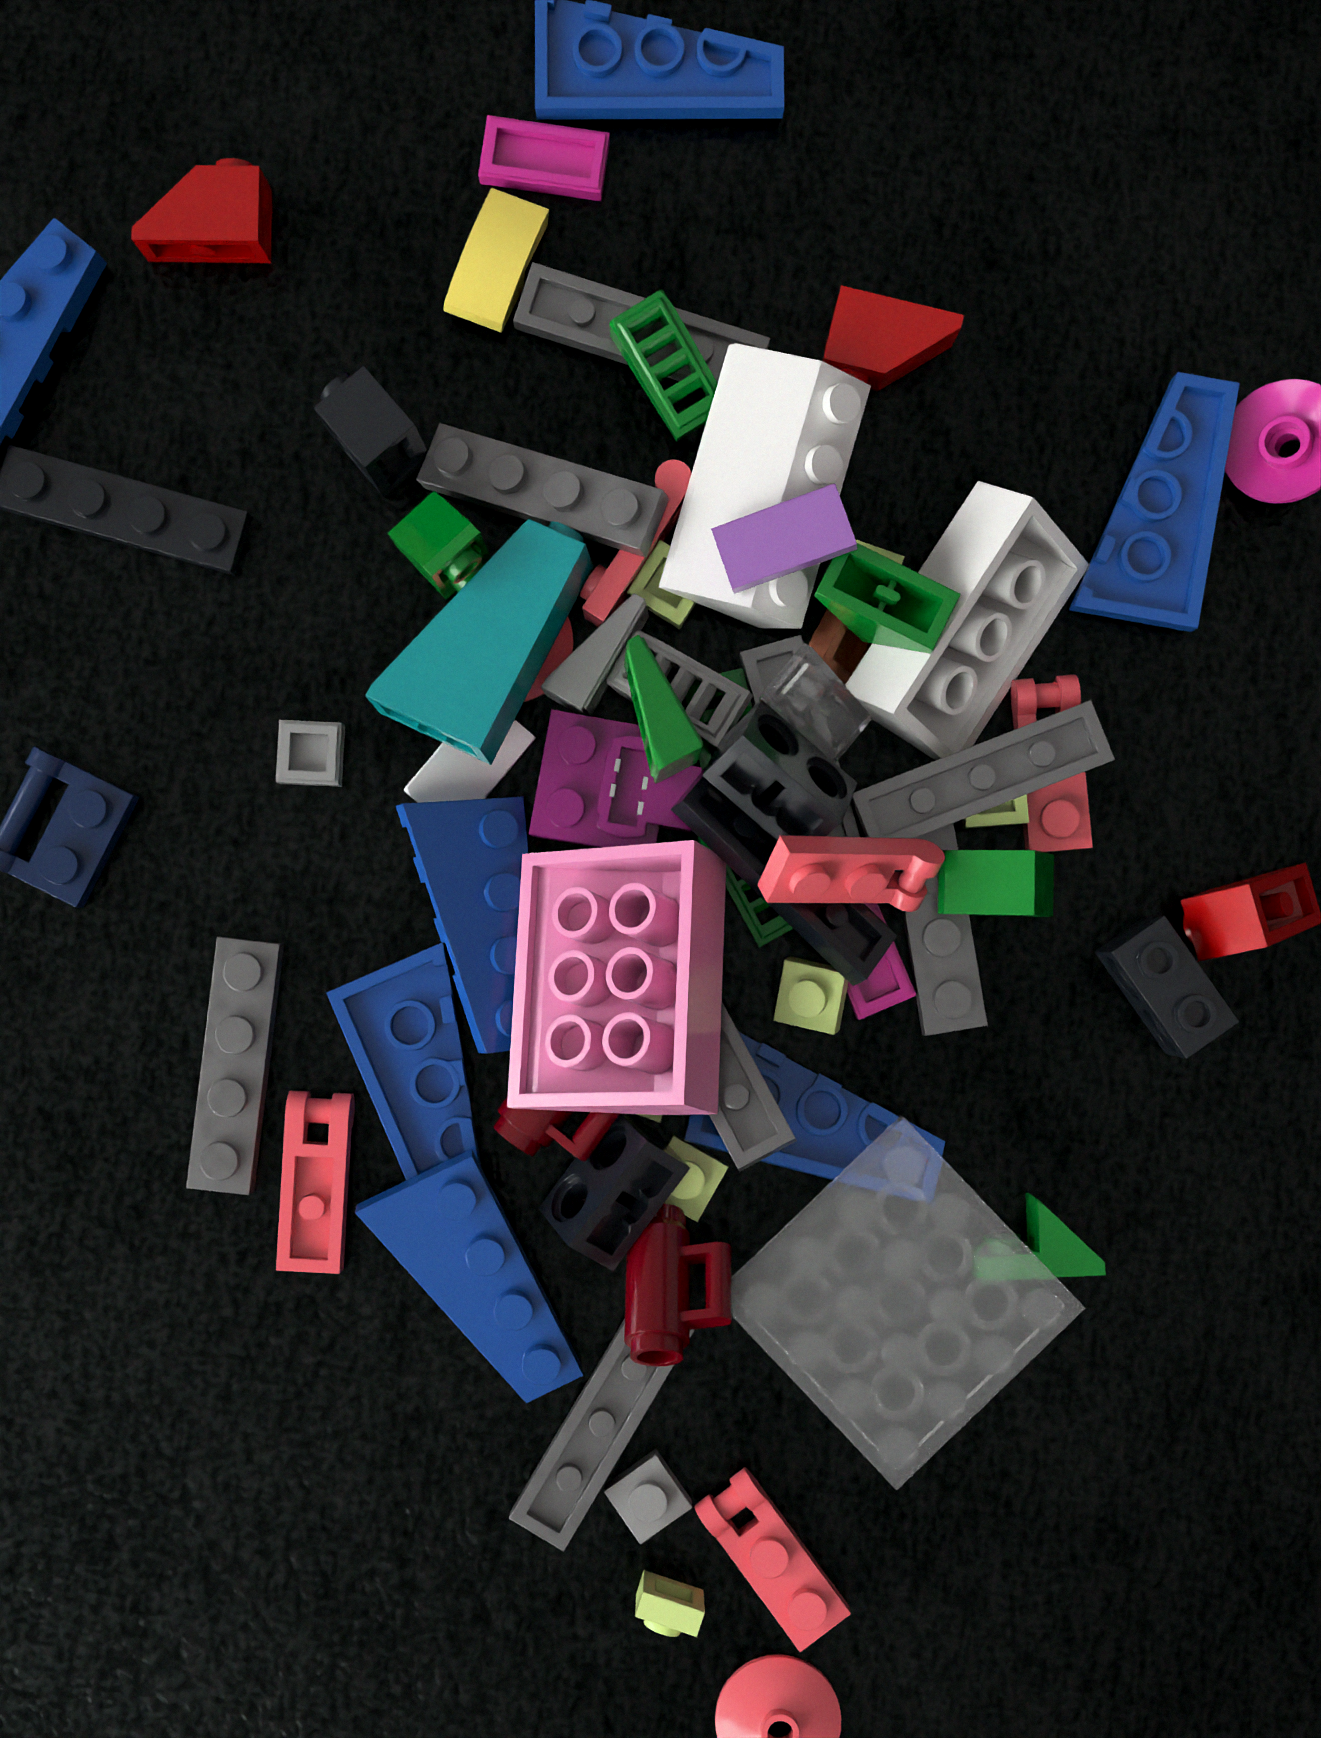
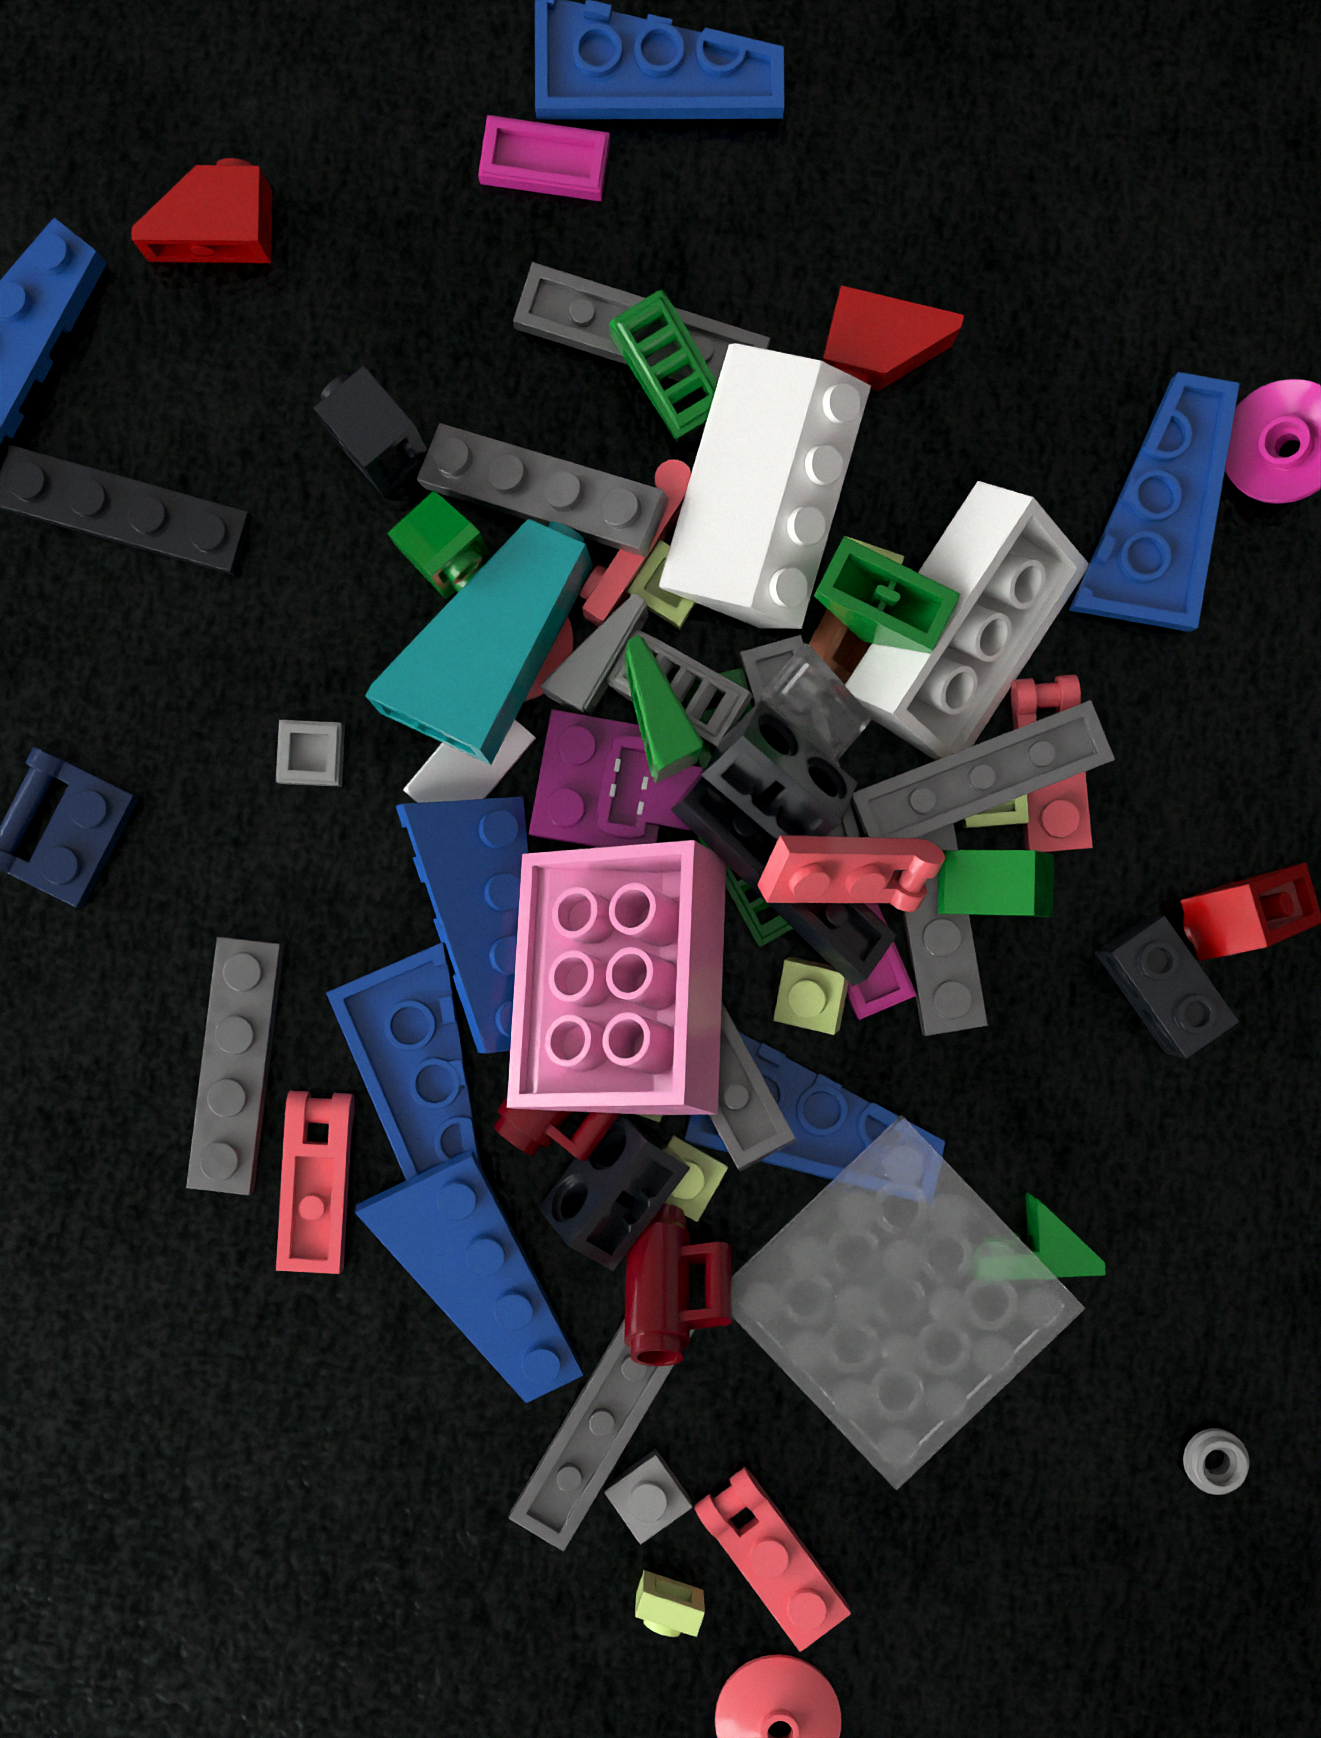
light yellow slope [444,188,549,333] -> none
medium lavender tile [711,483,857,594] -> none
none -> light grey plate [1183,1428,1249,1495]

